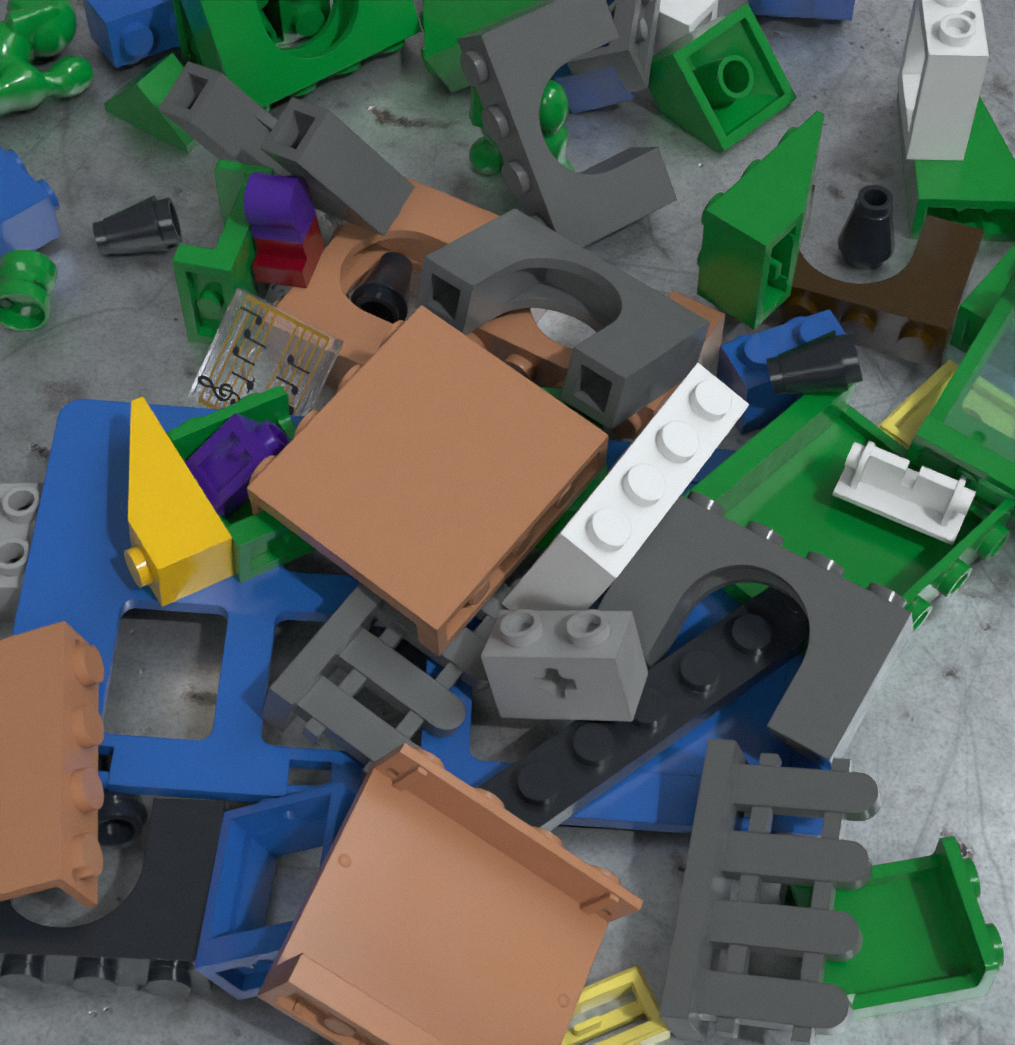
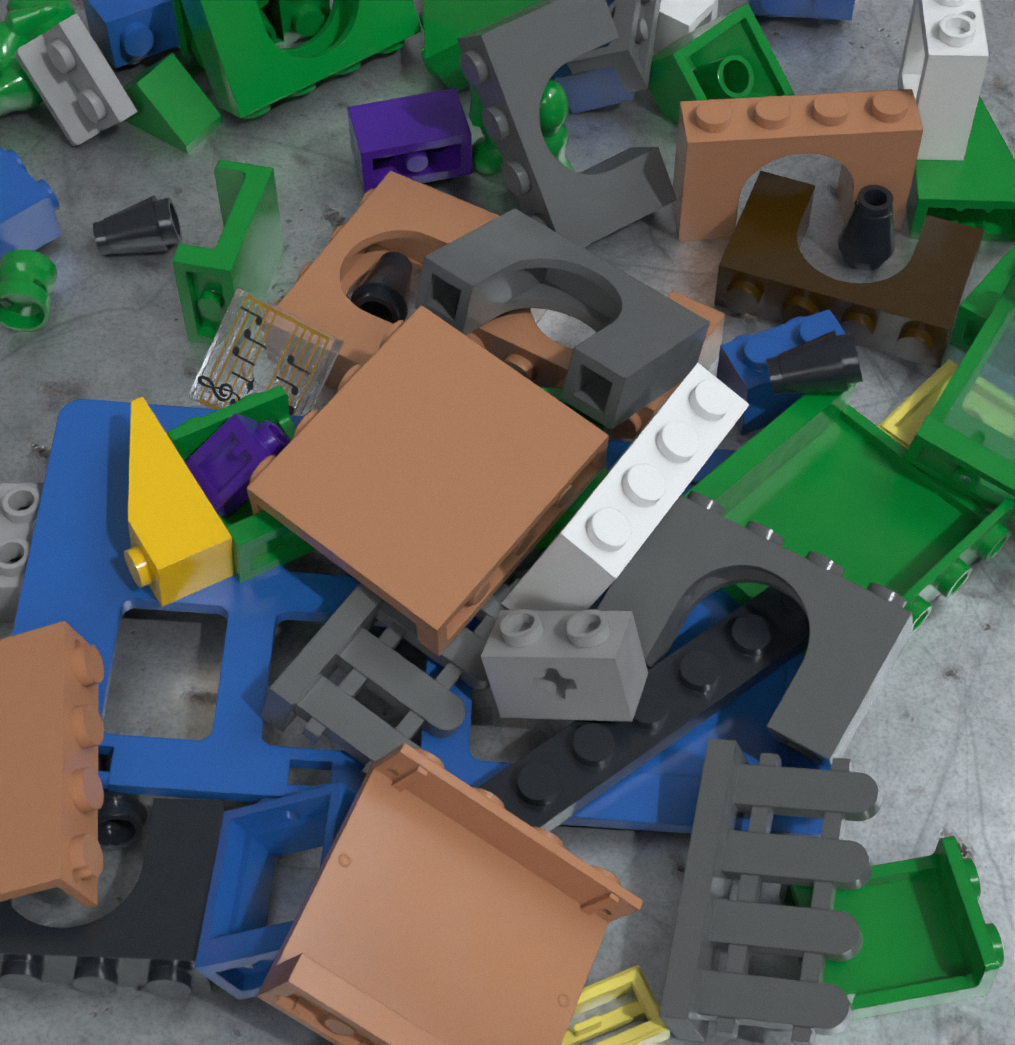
dark grey arch [158,61,415,236] -> none
leg [244,171,325,288] -> none
green slope [697,110,825,330] -> none
white hinge [832,441,976,545] -> none
none -> light grey bracket [15,13,138,146]
none -> dark purple brick [347,88,473,194]
none -> nougat arch [672,89,923,242]

